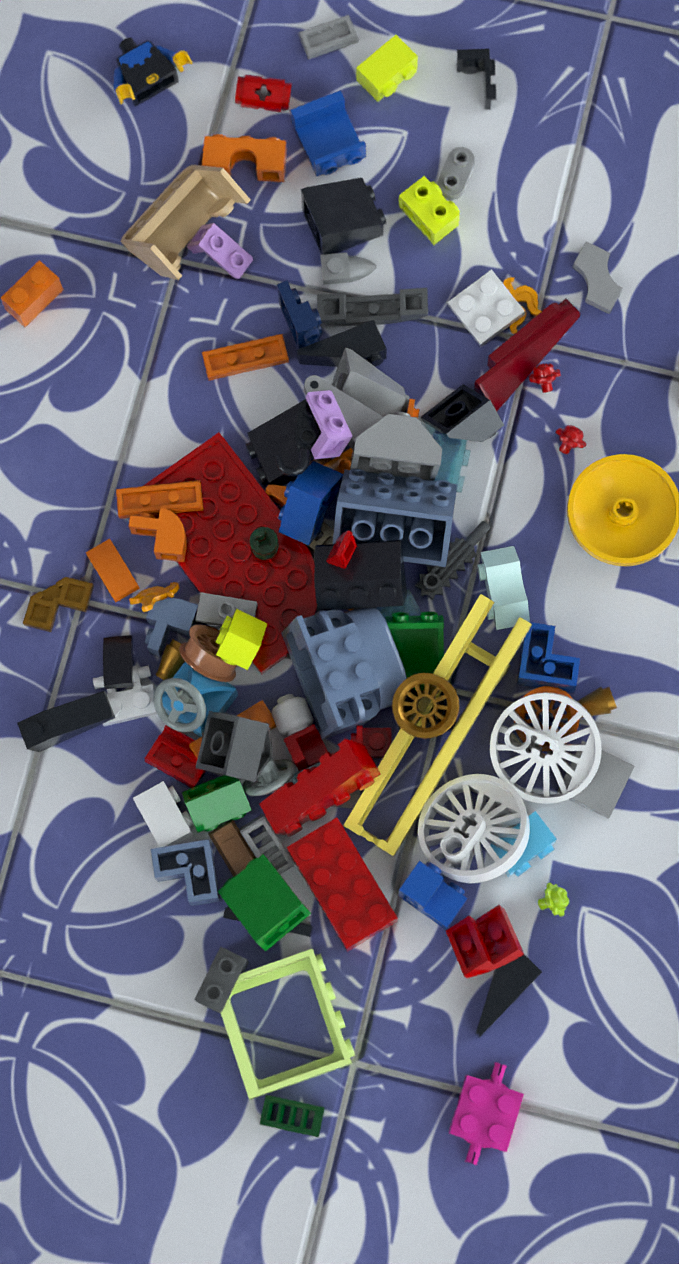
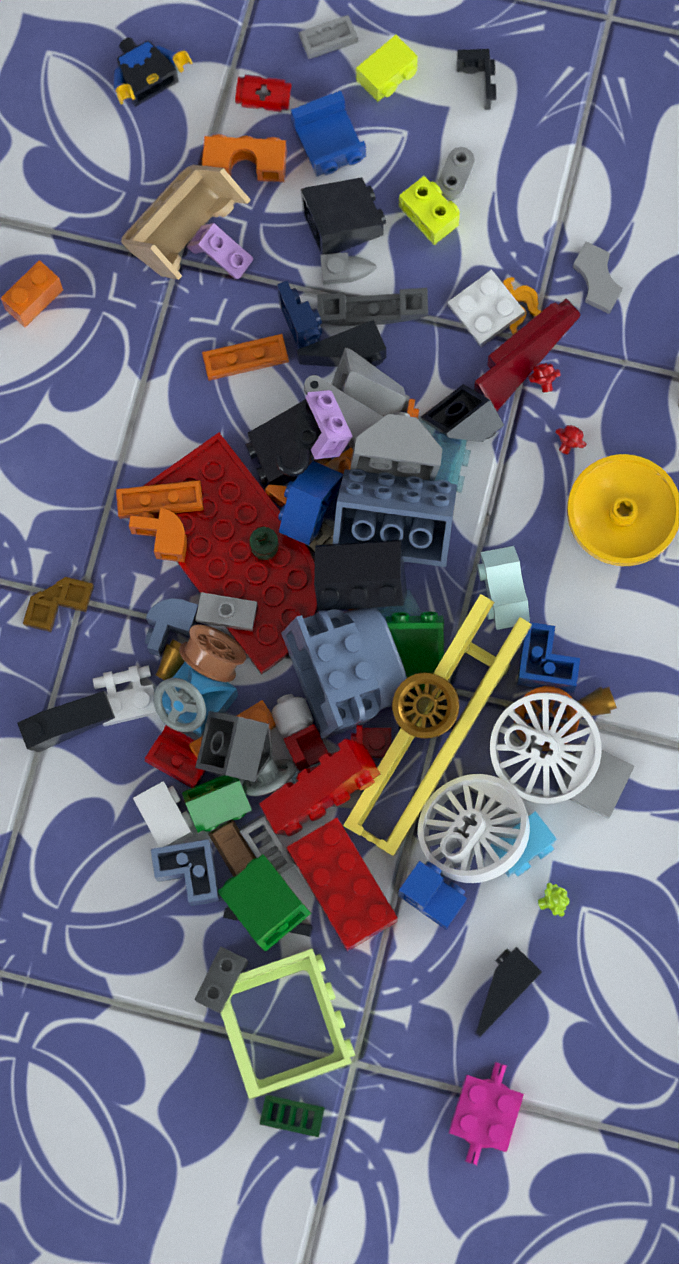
orange slope [85,538,140,603] -> none
black slope [103,635,134,689] -> none
light orange piece [129,582,180,612] -> none
neon yellow brick [215,608,267,670] -> none
red slope [326,530,357,569] -> none
dark grey piece [415,521,491,600] -> none
red slope [446,905,524,978] -> none

